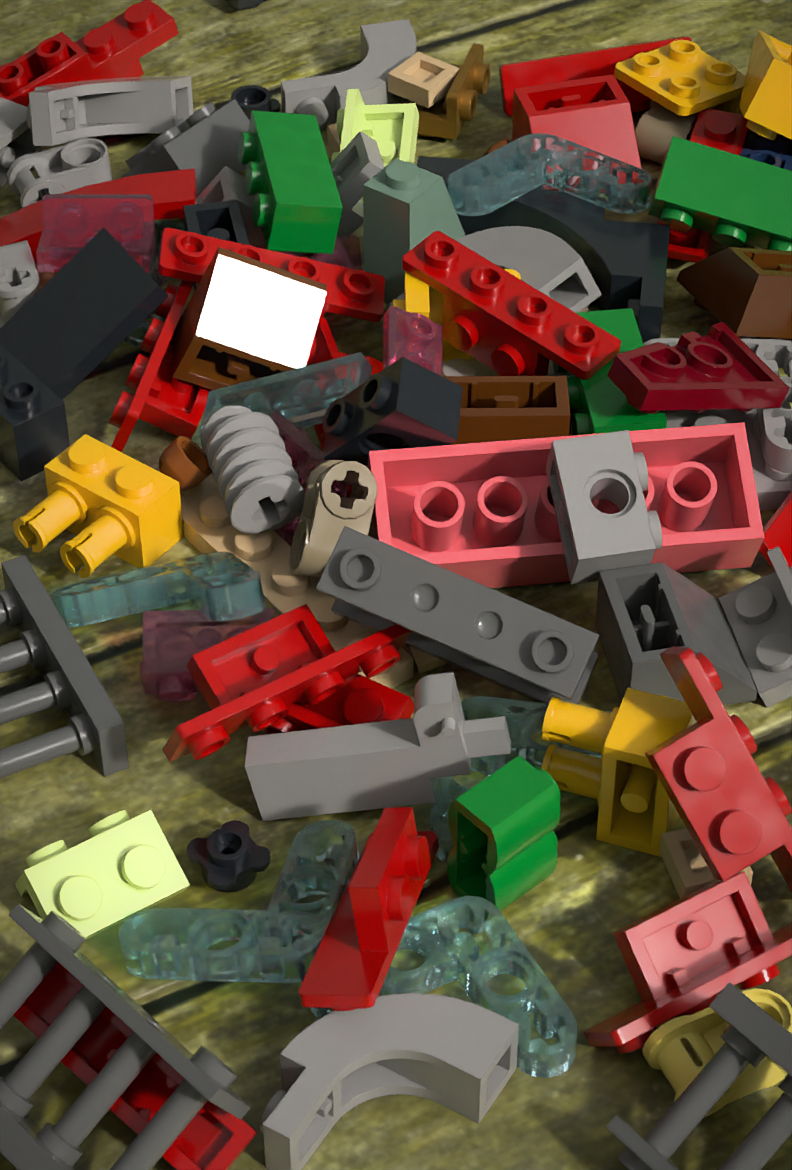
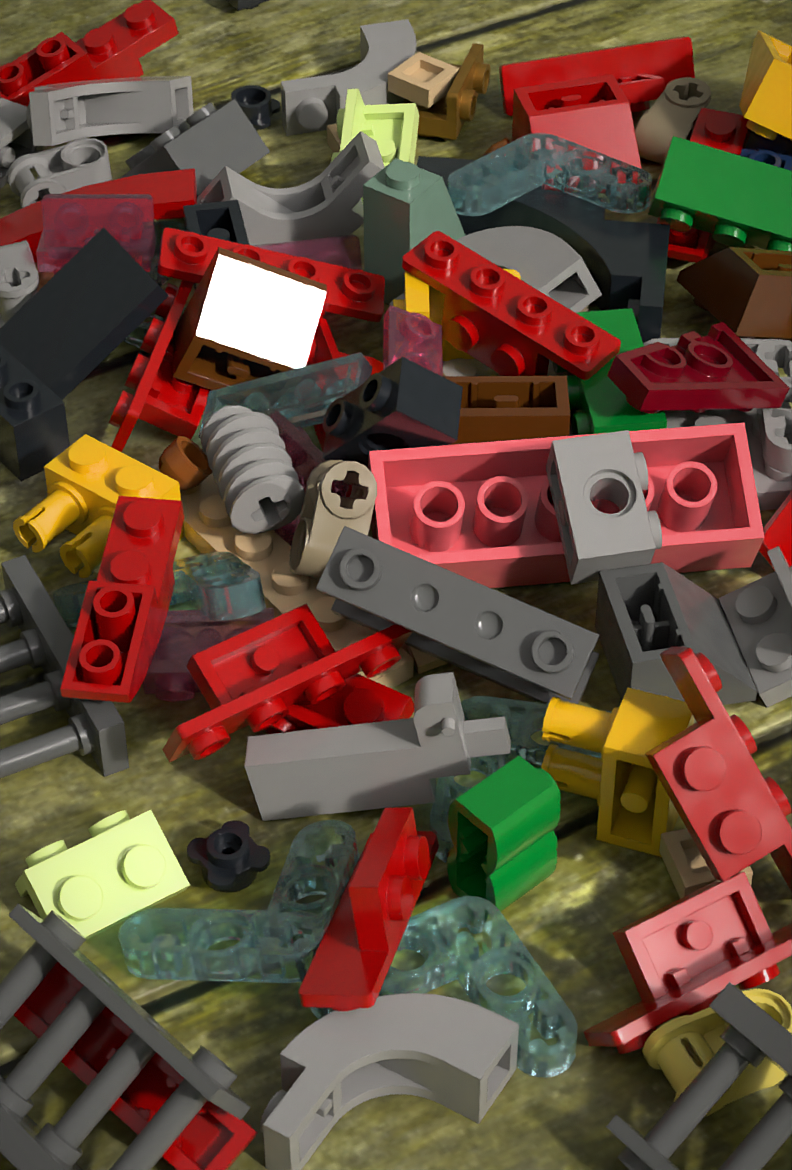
green brick [238,110,343,254] -> none
yellow bracket [614,40,746,116] -> none
none -> red slope [60,496,184,703]

